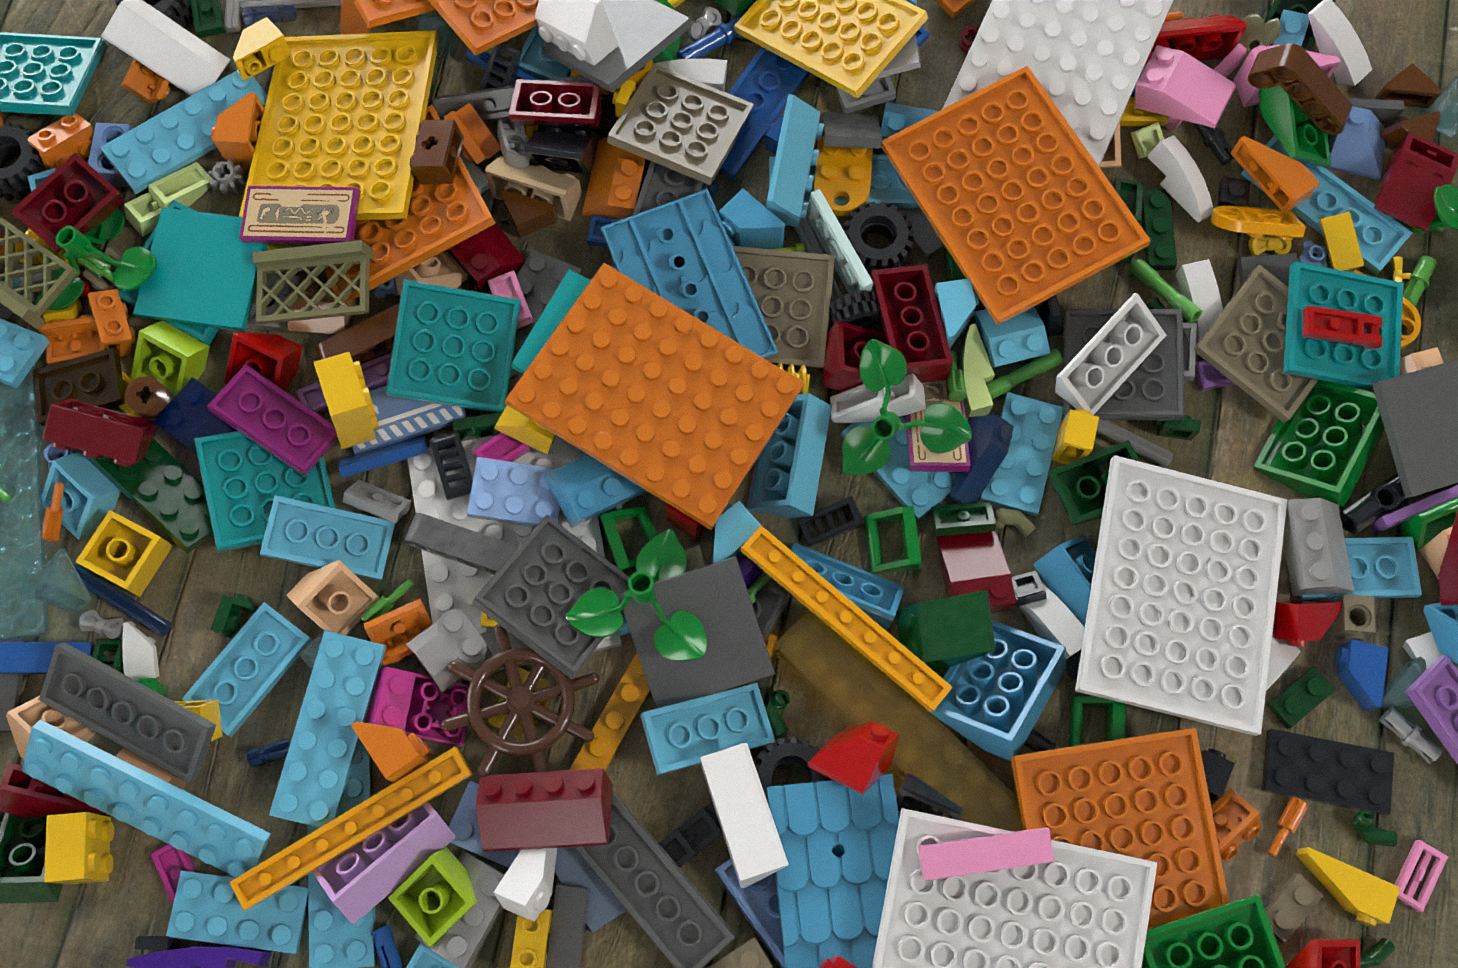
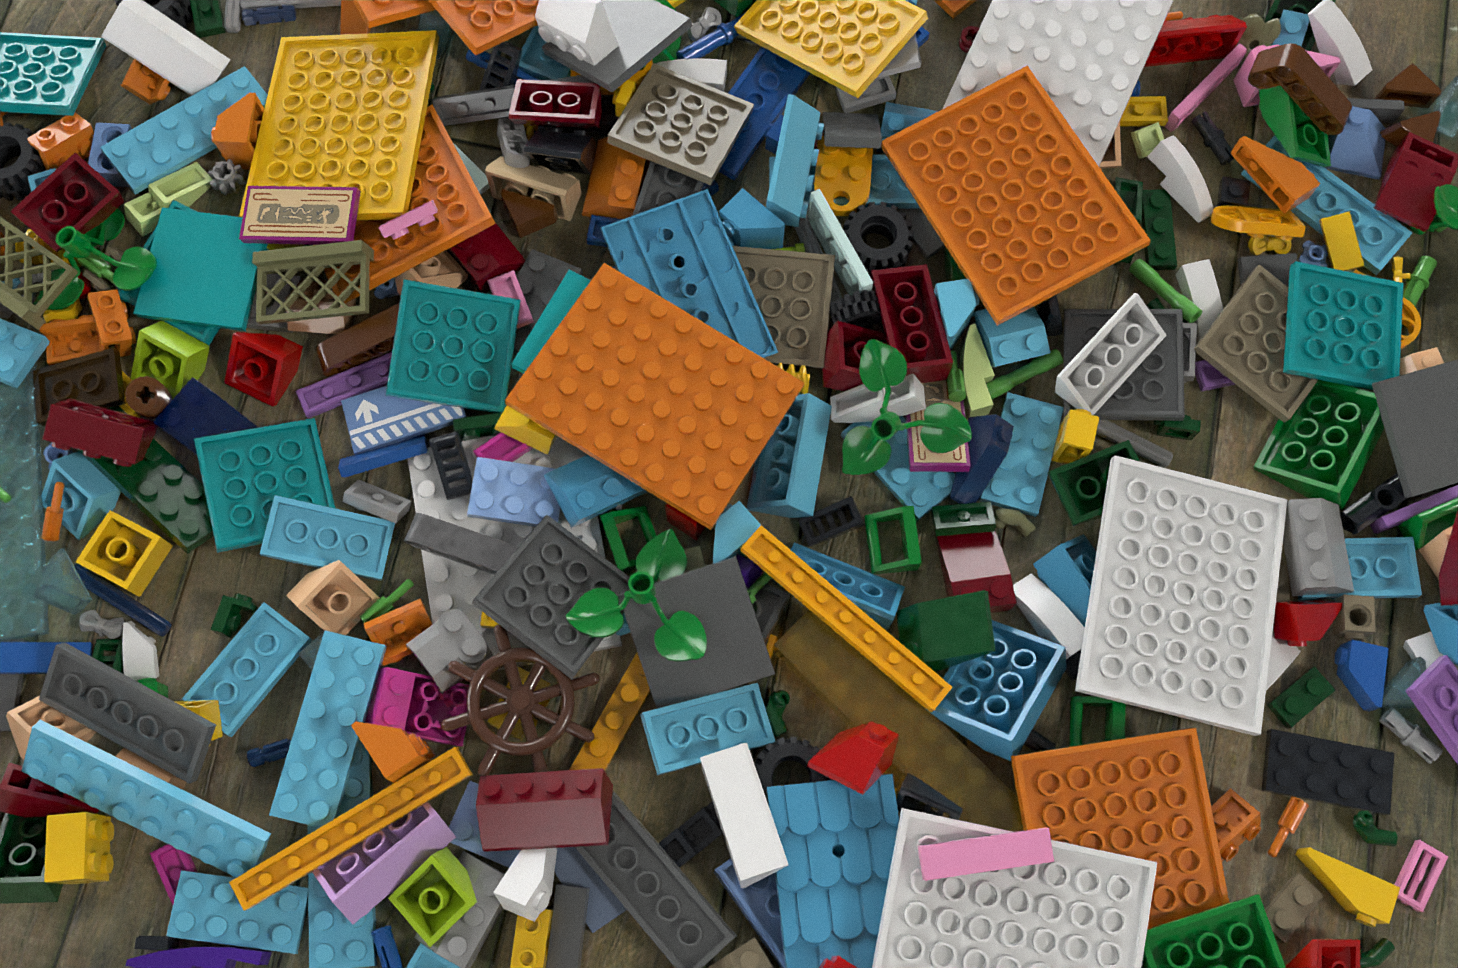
magenta tile [207,364,338,477] -> none
yellow slope [233,17,291,81] -> none
yellow brick [313,352,379,449] -> none
reddish brown brick [410,120,464,184] -> none
orange bracket [444,103,501,165] -> none
tile [1011,570,1047,607] -> none
bright pink slope [1135,45,1236,128] -> none
black brick [1201,748,1235,800] -> none
red plate [1303,306,1382,349] -> none
none -> bright pink plate [379,200,438,240]

